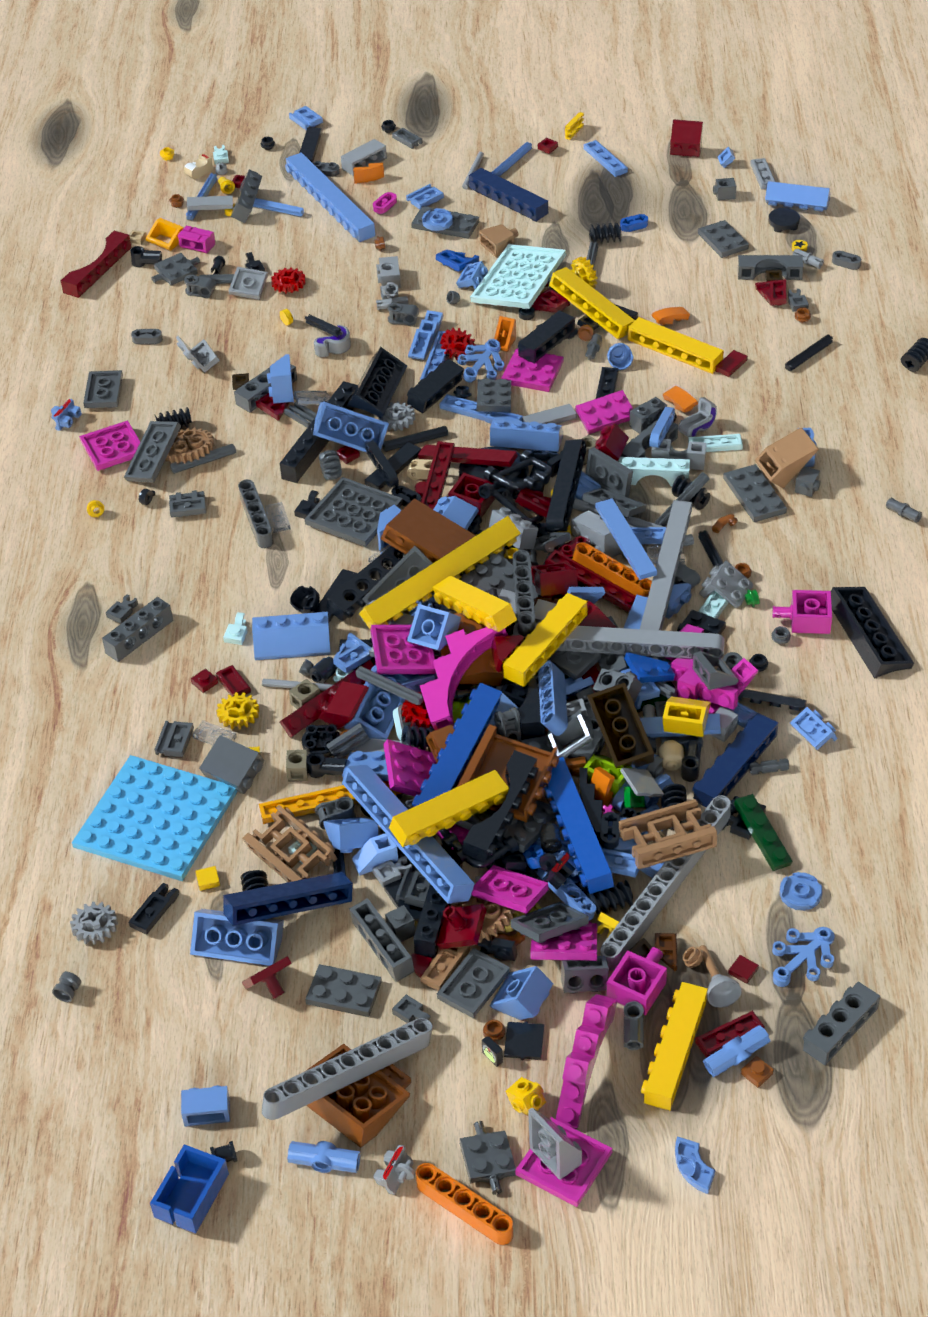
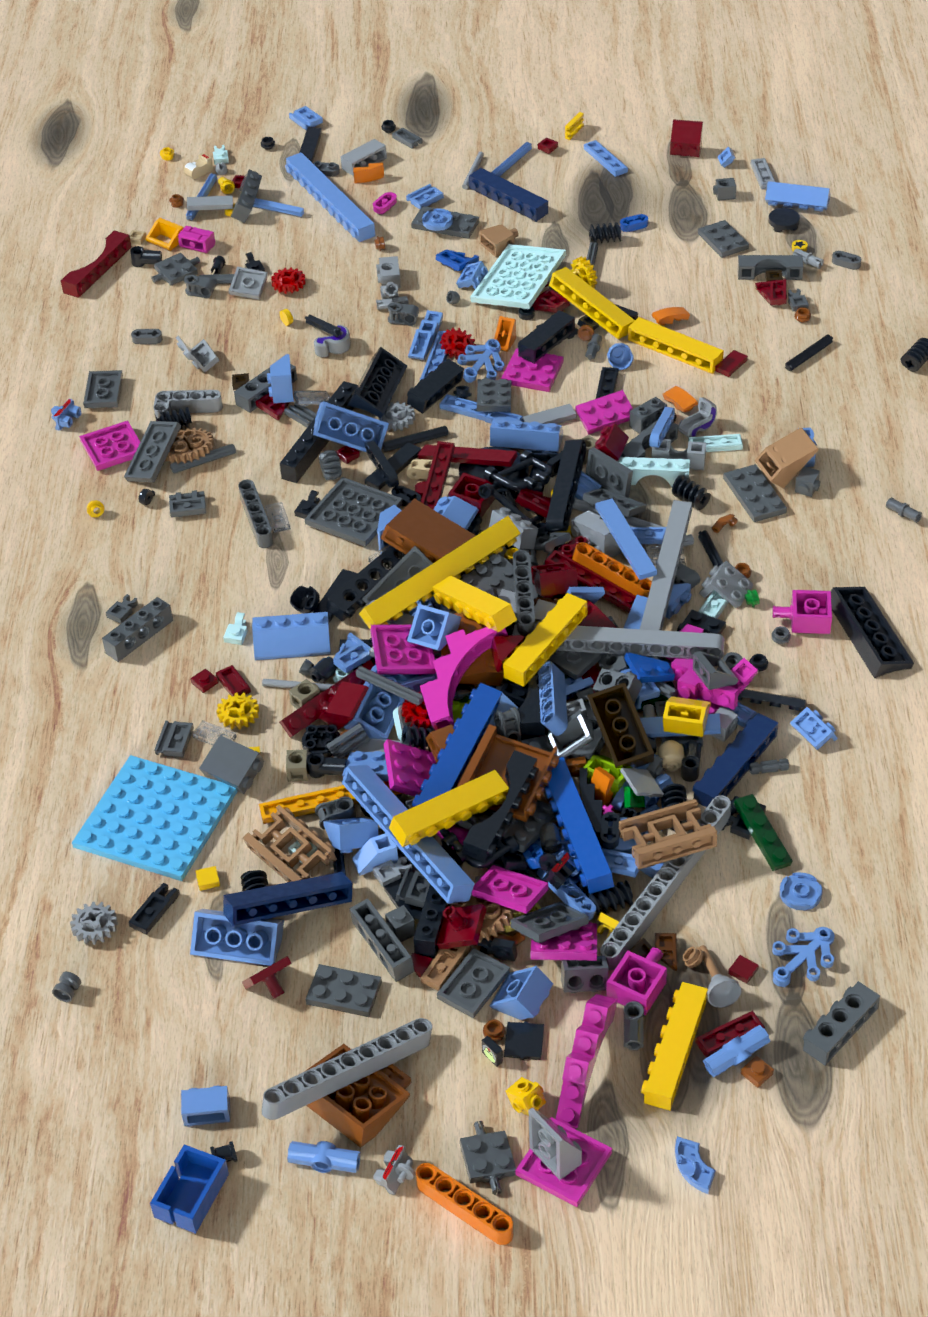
dark grey plate [392,994,431,1023] -> none
dark grey axle [655,472,709,527] -> none
none -> light grey beam [153,390,223,418]

